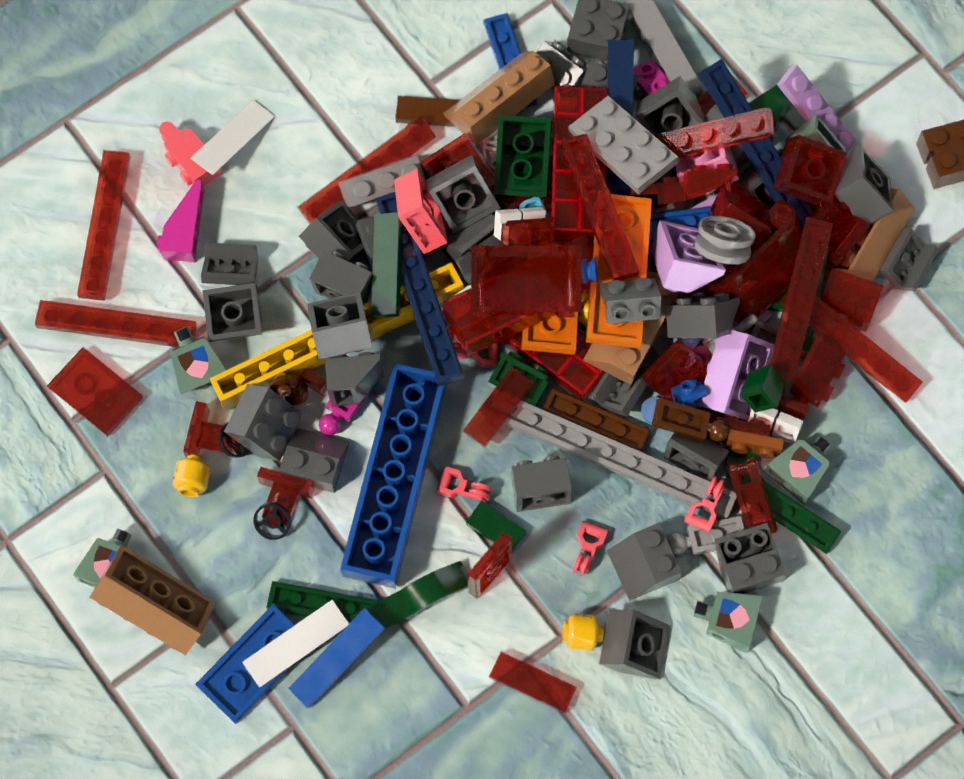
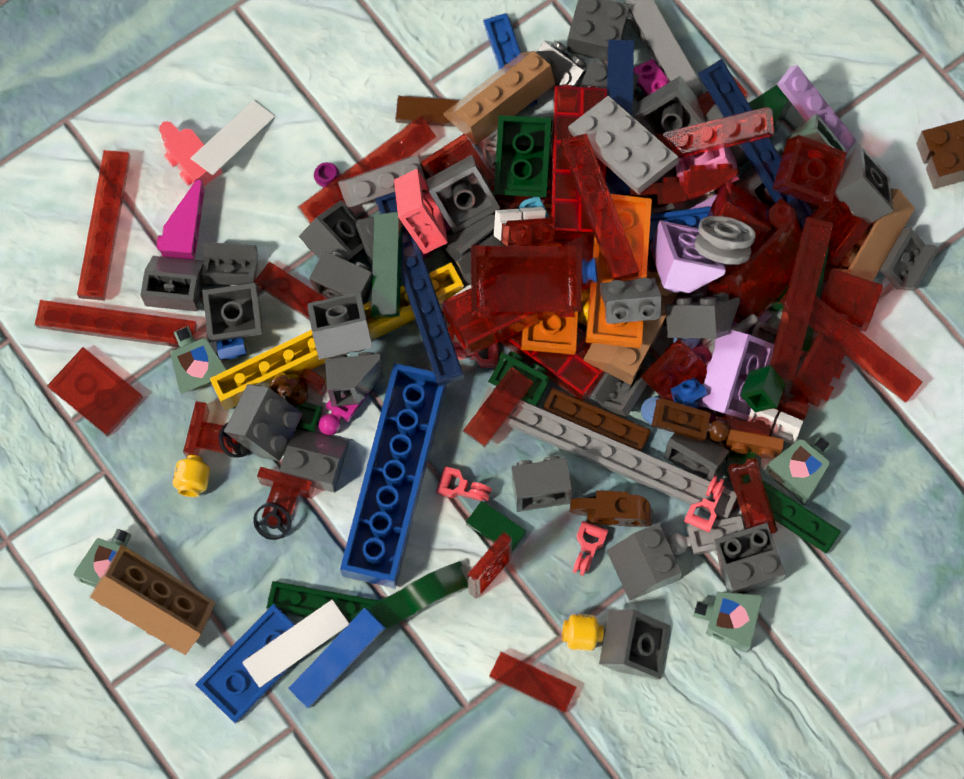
none -> dark grey slope [140,256,204,312]
none -> blue bracket [216,337,247,360]
none -> clear red tile [255,261,327,321]
none -> dark green tile [295,402,323,433]
none -> magenta plate [314,162,340,188]
none -> reddish brown piece [570,490,653,527]

